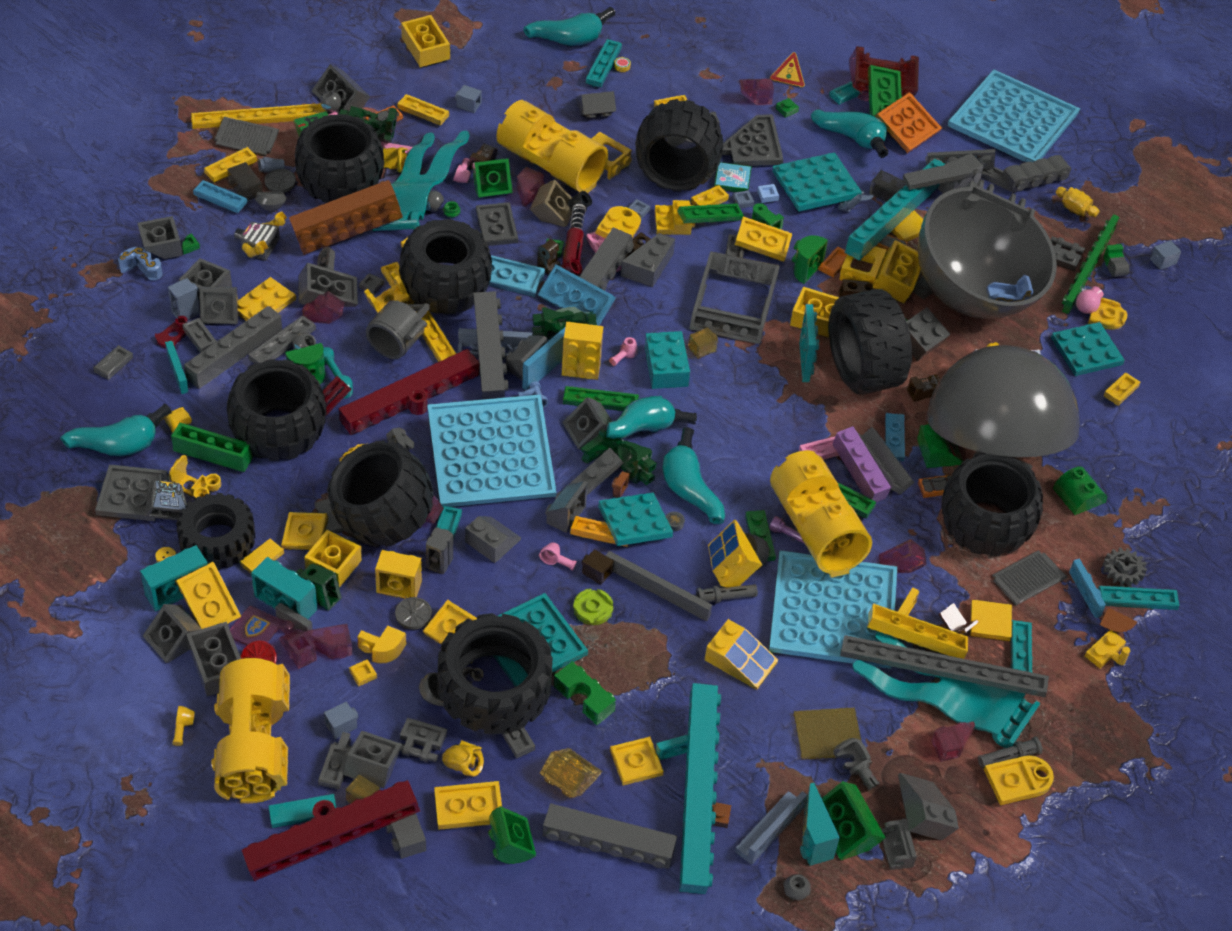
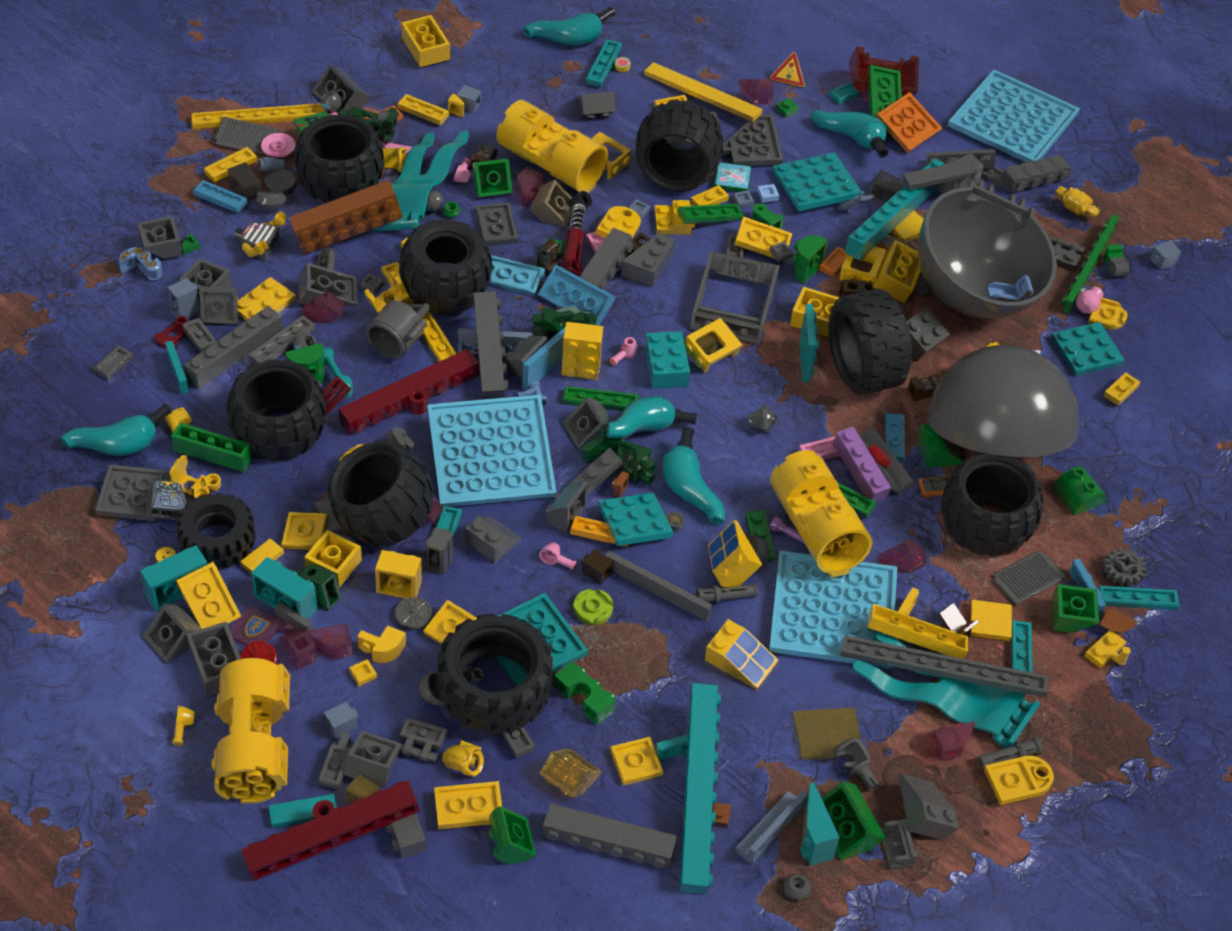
none -> bright pink dish [261,133,296,158]
none -> yellow slope [448,93,464,117]
none -> yellow tile [644,62,762,122]
none -> yellow window [684,318,742,373]
none -> dark grey rock [748,404,777,433]
none -> dark grey tile [769,241,794,262]
none -> red tile [868,444,891,467]
none -> green slope [1052,584,1099,633]

